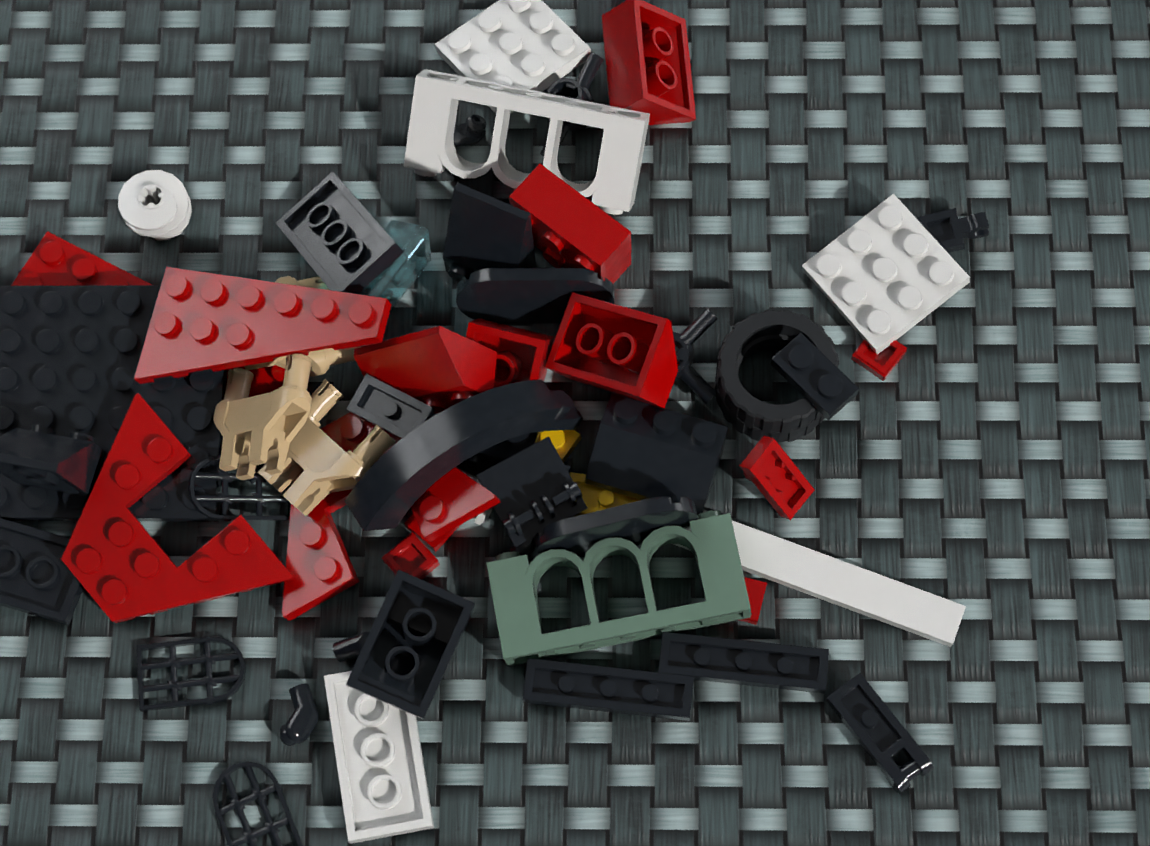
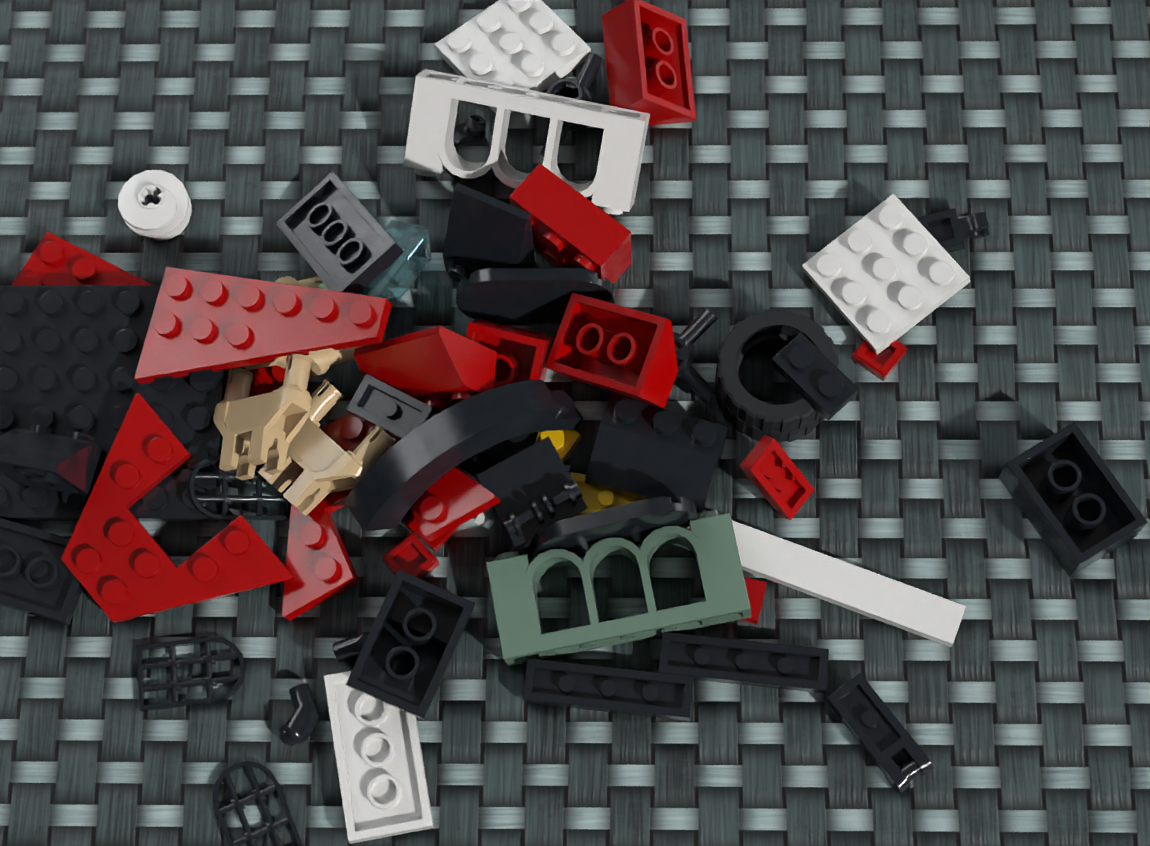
none -> black brick [999,422,1148,577]

